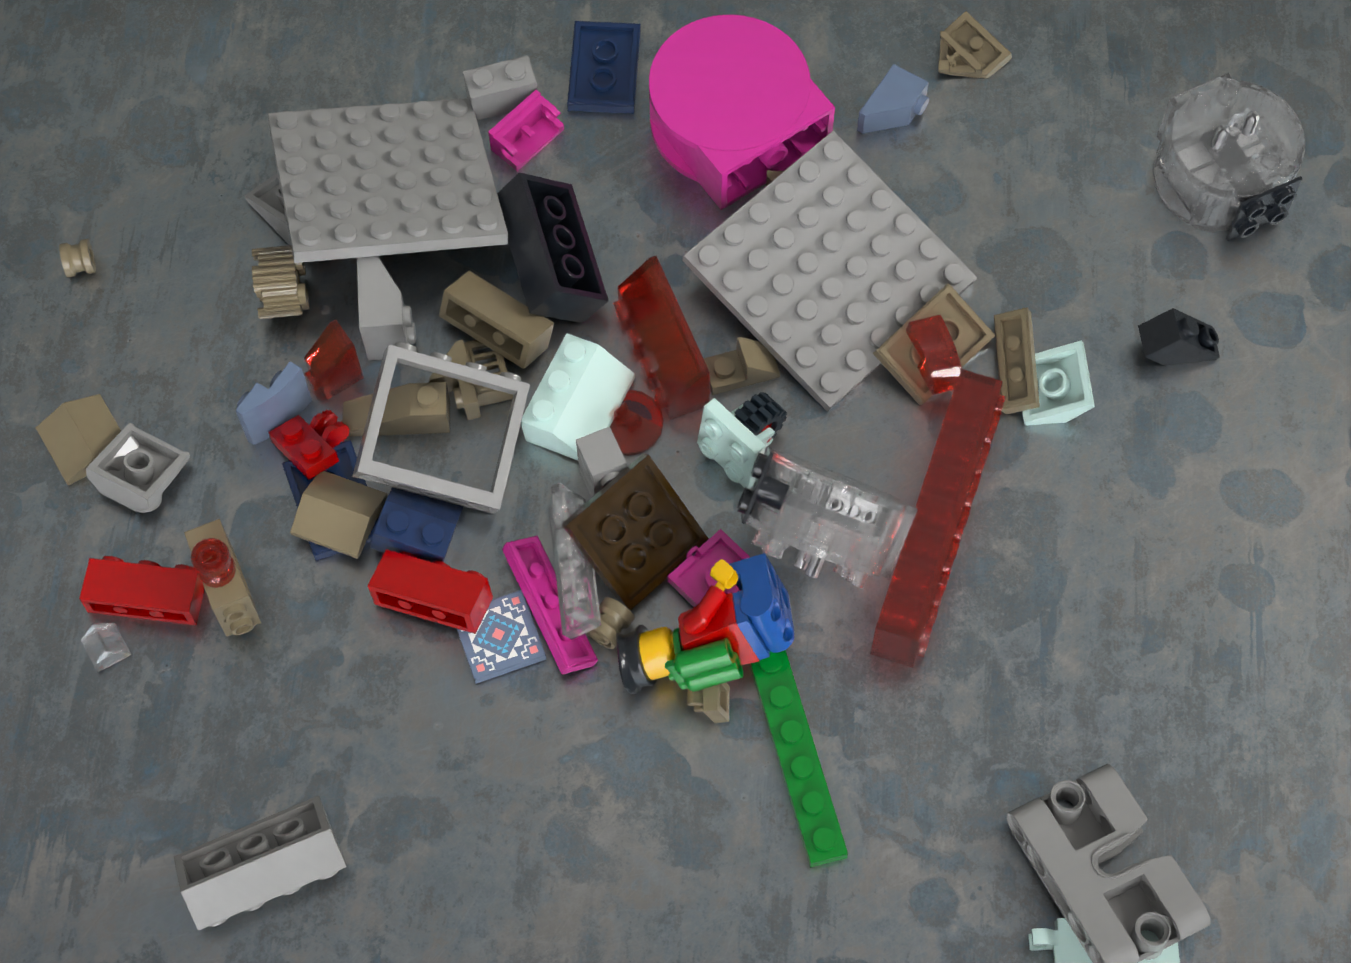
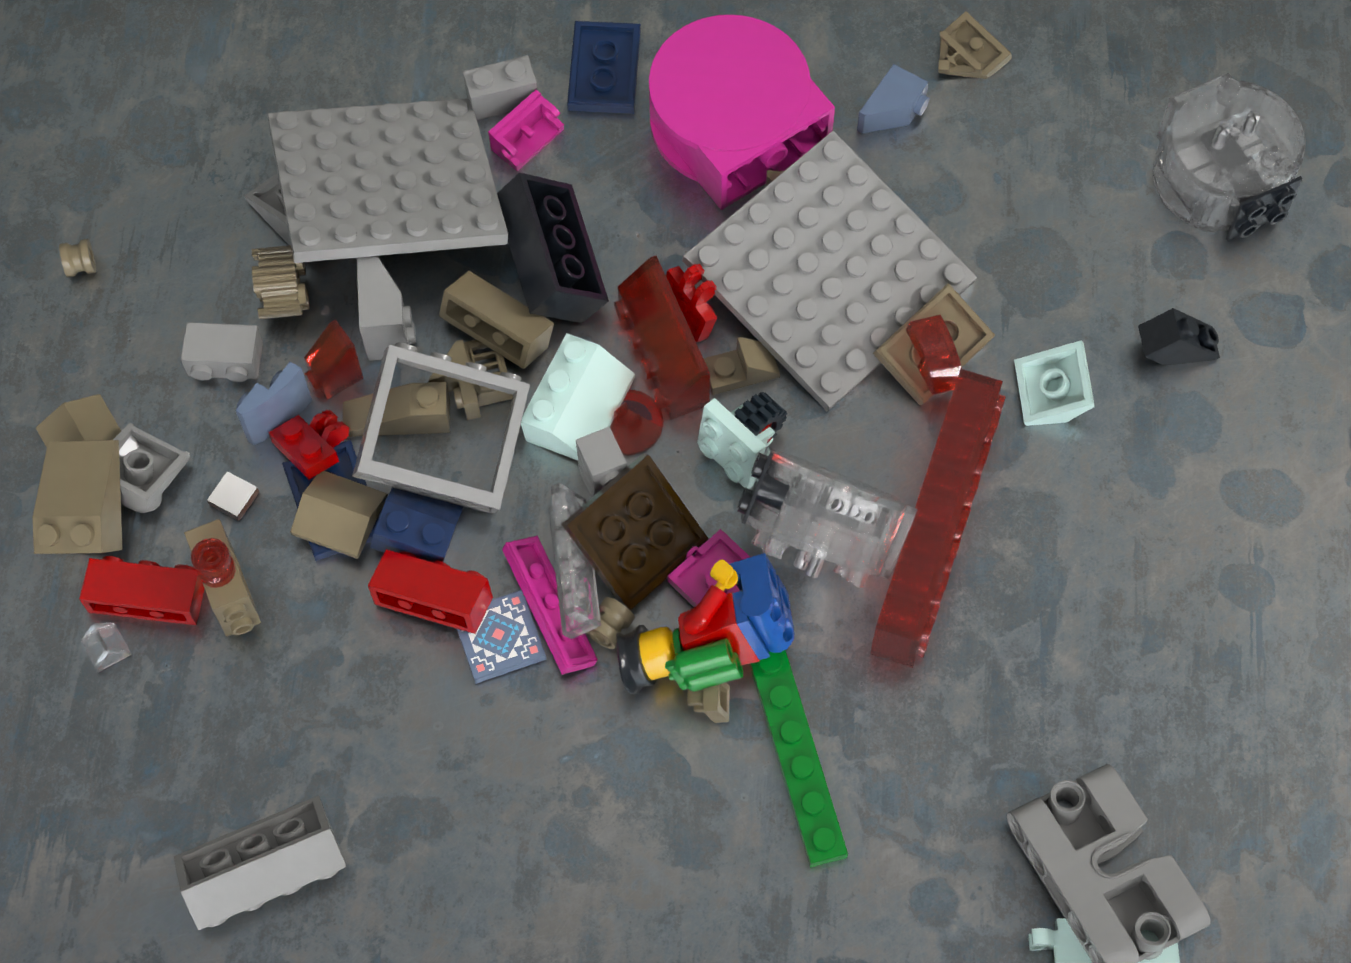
dark tan tile [994,307,1040,415] -> none
none -> dark tan slope [32,440,122,554]
none -> light grey piece [181,322,263,382]
none -> white tile [207,471,260,521]
none -> red hinge [659,264,717,343]

